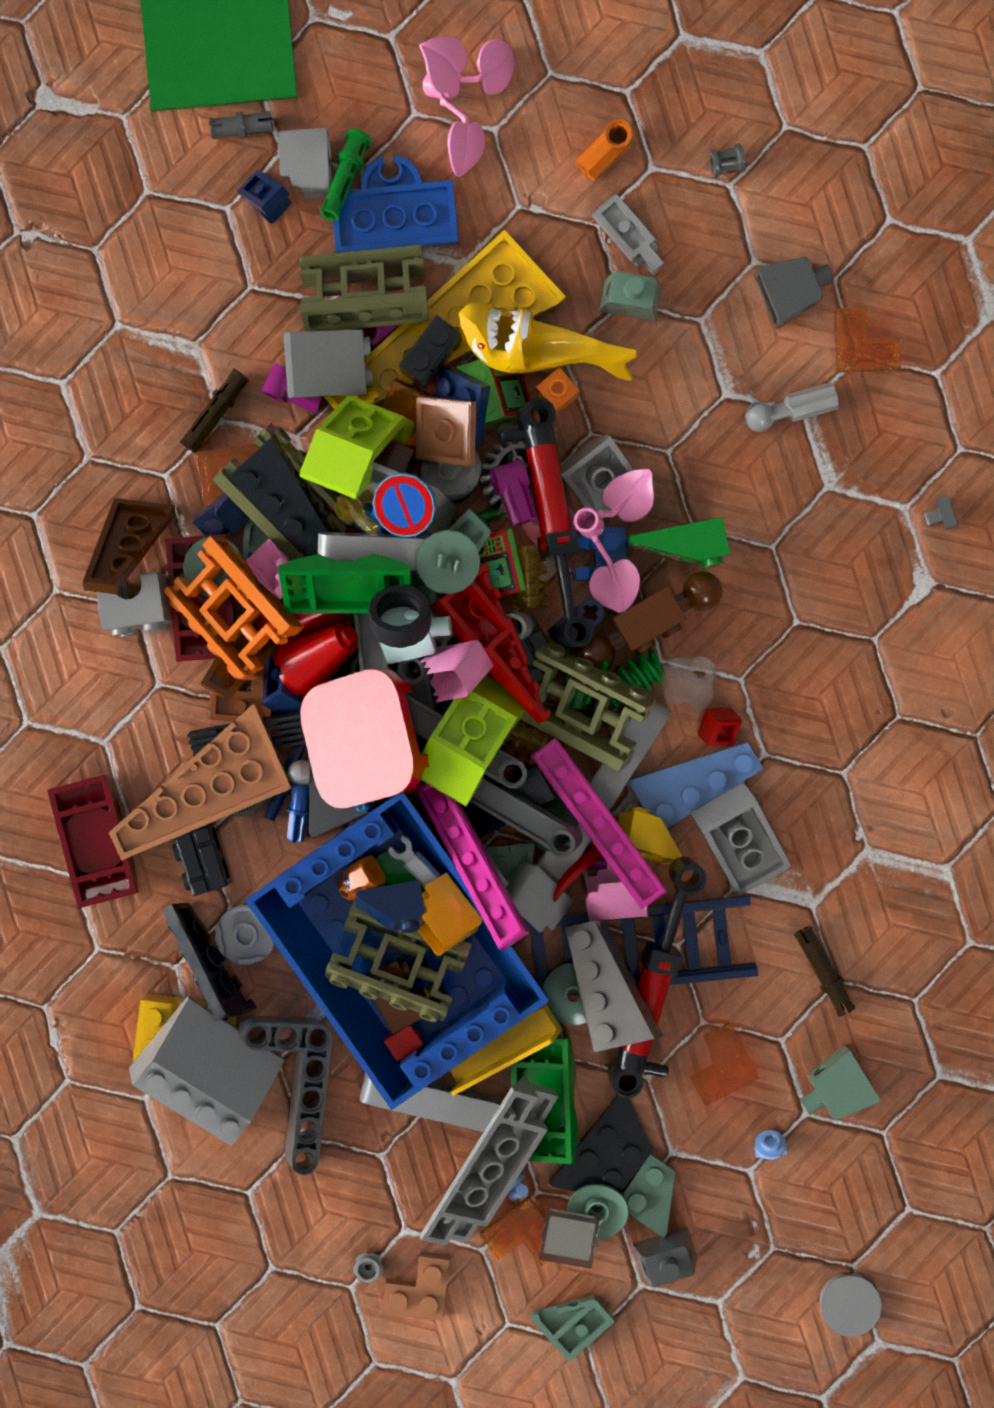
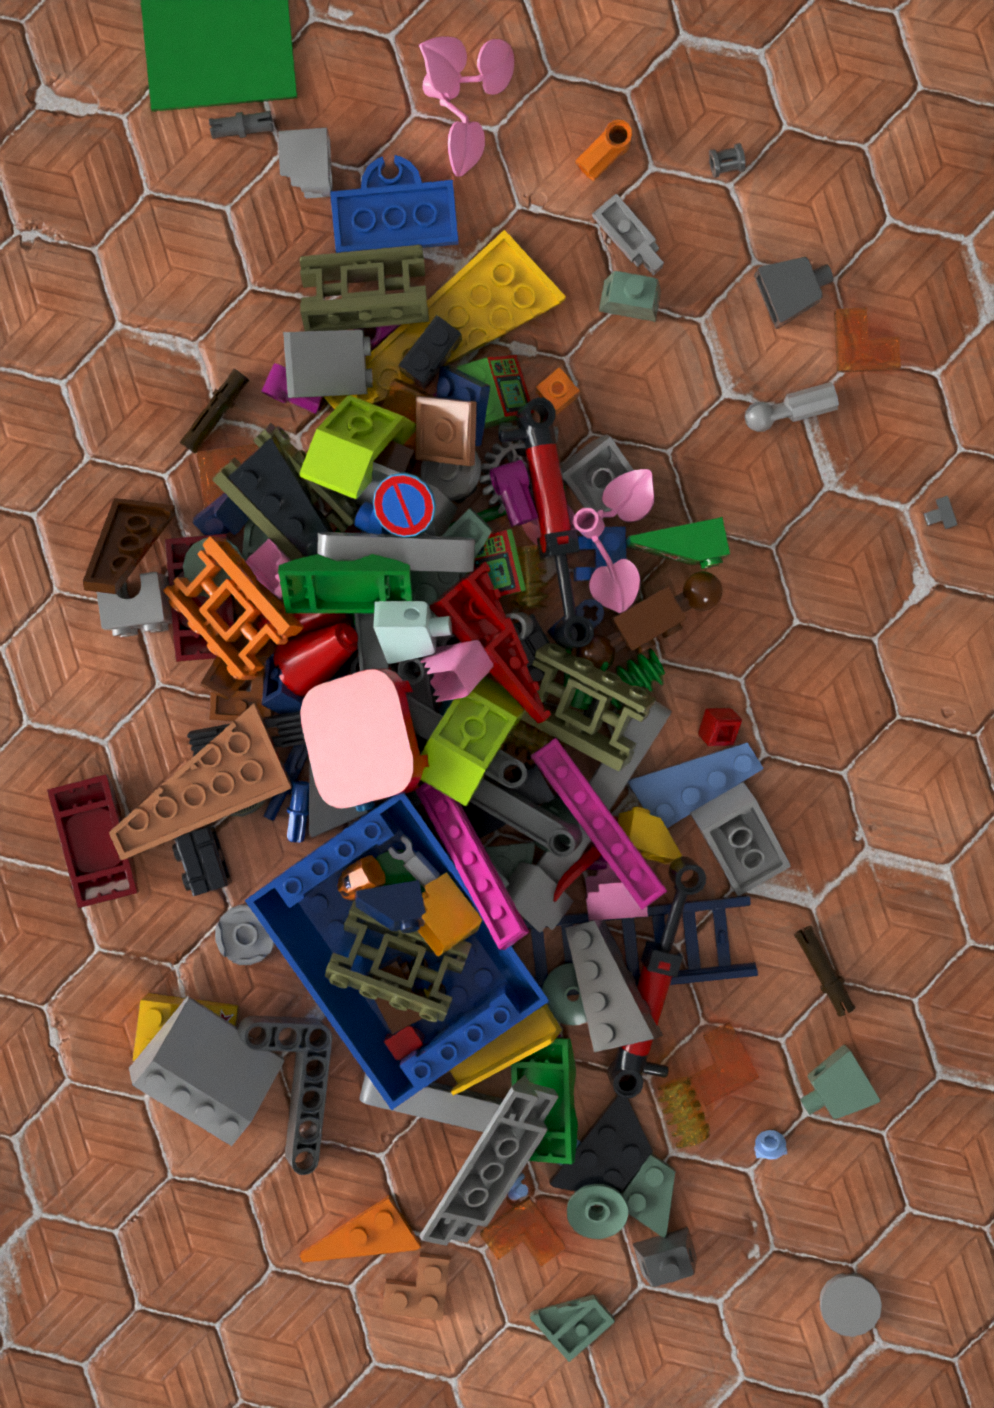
black wing [162,902,257,1020] -> none
dark blue slope [237,169,291,224] -> none
light grey hinge [287,760,310,785] -> none
green pin [320,129,373,221] -> none
clear yellow piece [334,490,379,536] -> none
light grey plate [353,1252,383,1283] -> none
black tyre [368,585,432,648] -> none
sand green piece [416,530,480,594] -> none
yellow piece [459,302,638,381] -> none
clear smoke piece [538,1208,601,1269] -> none
clear plate [662,656,716,713] -> none
none -> orange wing [299,1195,421,1263]
none -> clear yellow piece [657,1076,710,1148]

